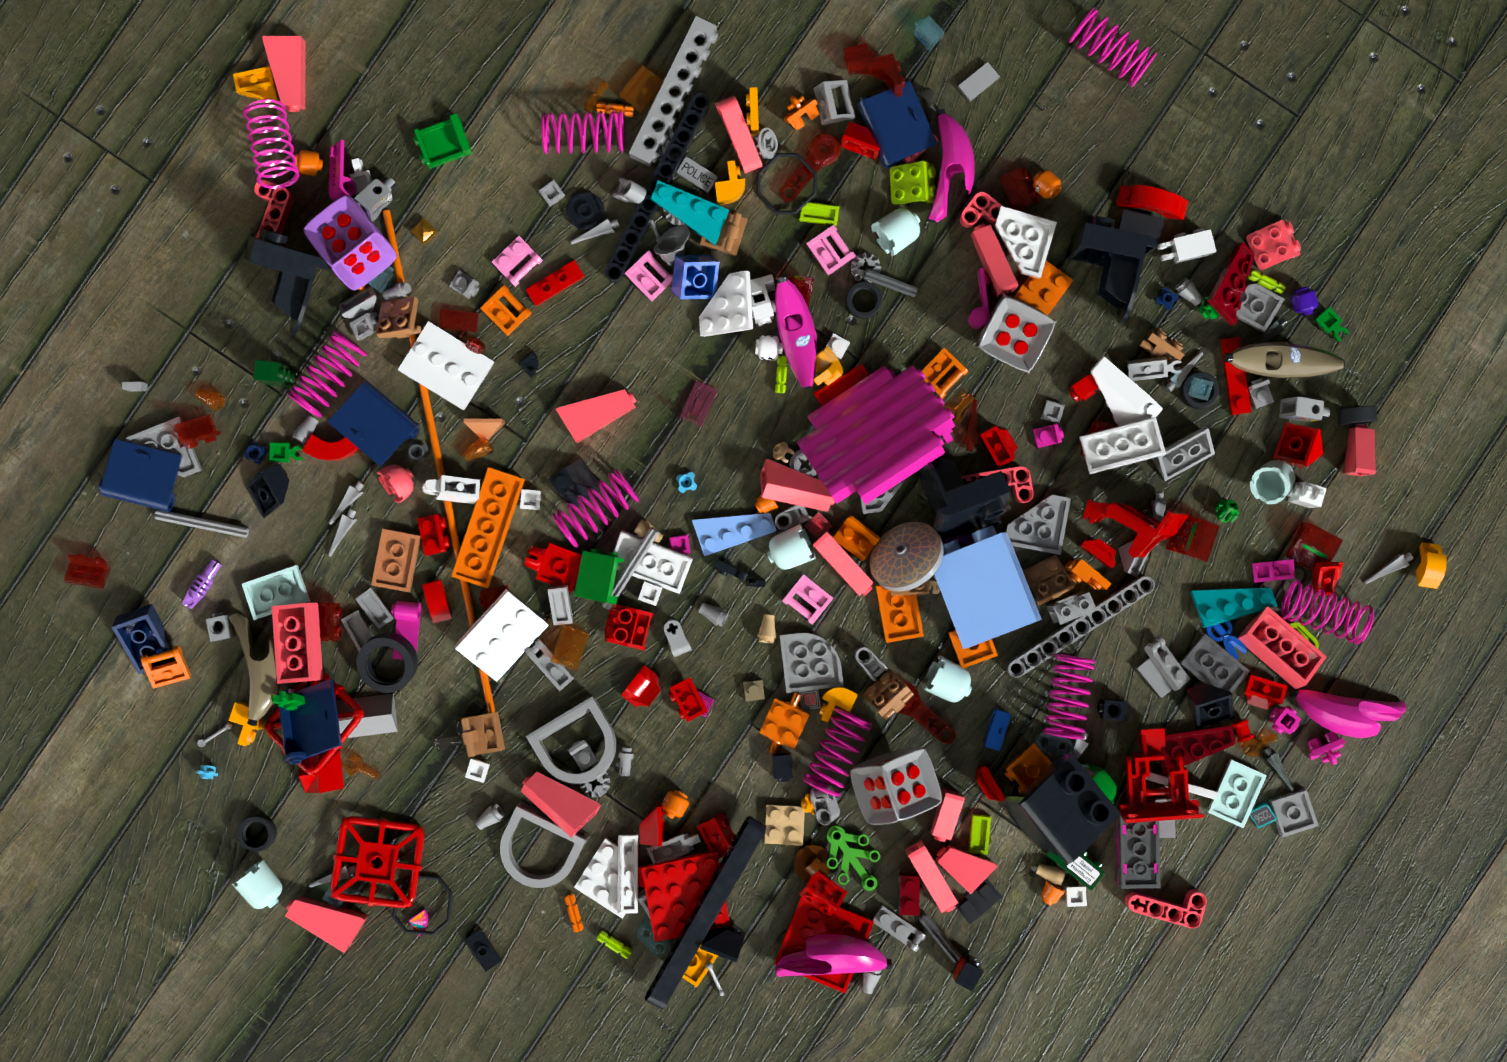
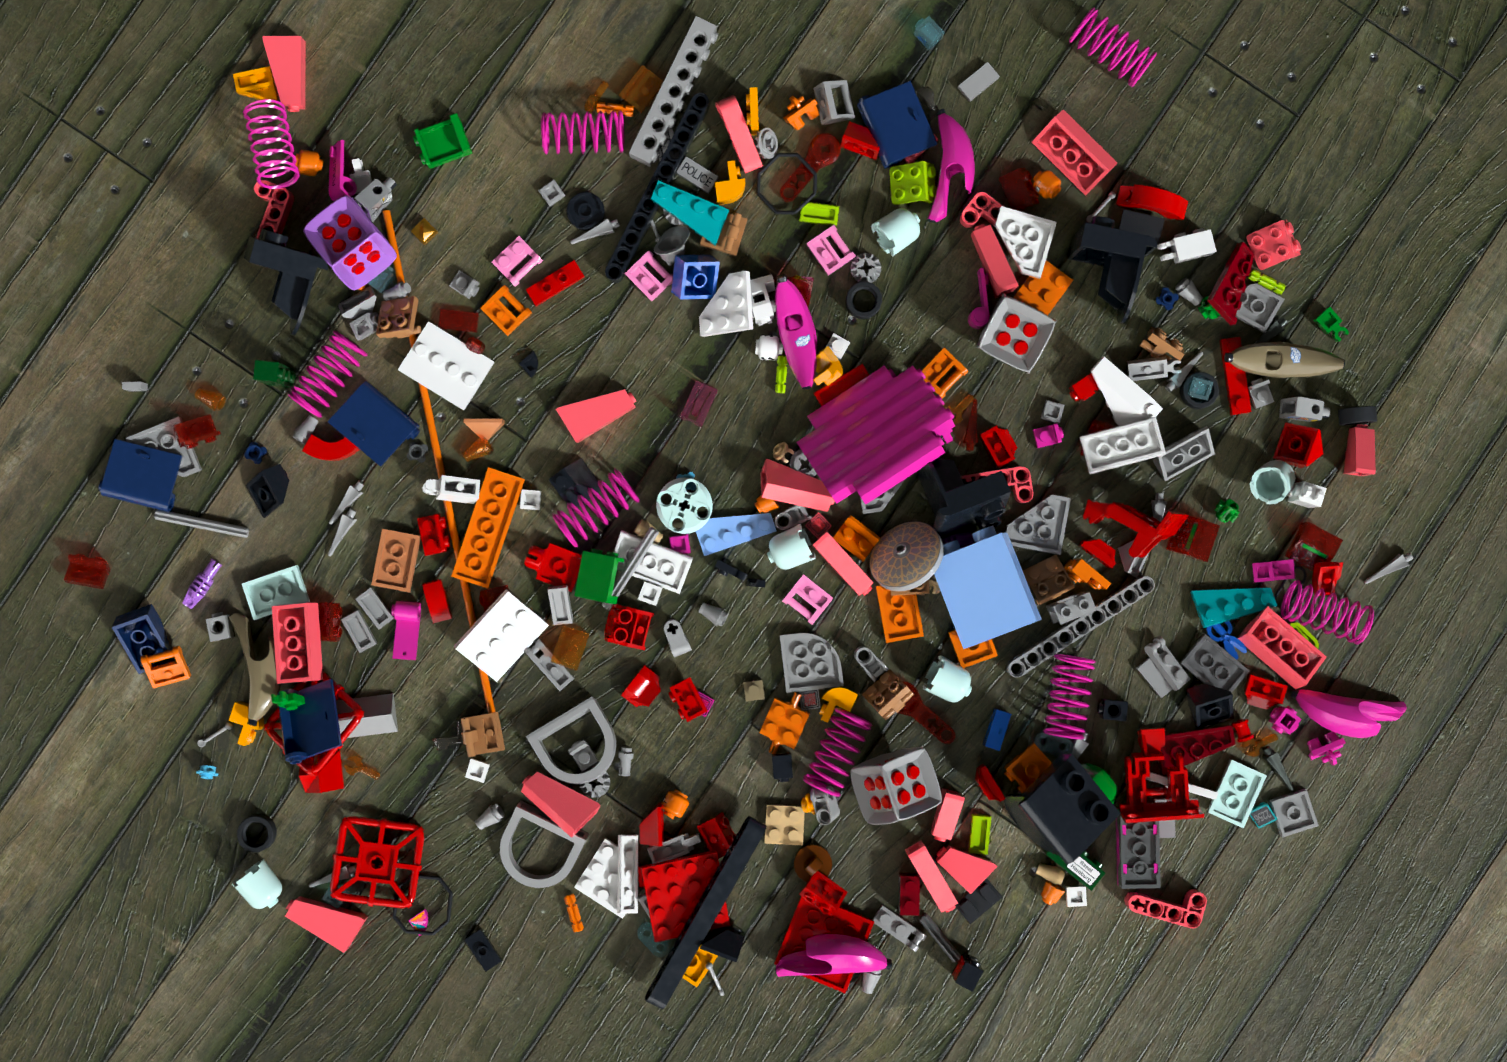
green plate [269,443,304,463] -> none
black tyre [357,632,418,693] -> none
coral cylinder [377,464,414,504] -> none
lime axle [597,930,632,959] -> none
light grey piece [612,178,646,204] -> none
tan cone [757,614,776,643] -> none
bright green plant [826,826,880,891] -> none
clear red arch [844,43,905,97] -> none
dark grey axle [863,269,918,297] -> none
dark purple head [1290,286,1318,316] -> none
light orange brick [1416,542,1447,589] -> none
none -> light aqua piece [656,478,713,534]
none -> coral slope [1032,109,1118,196]
none -> light grey hinge [1086,191,1116,223]

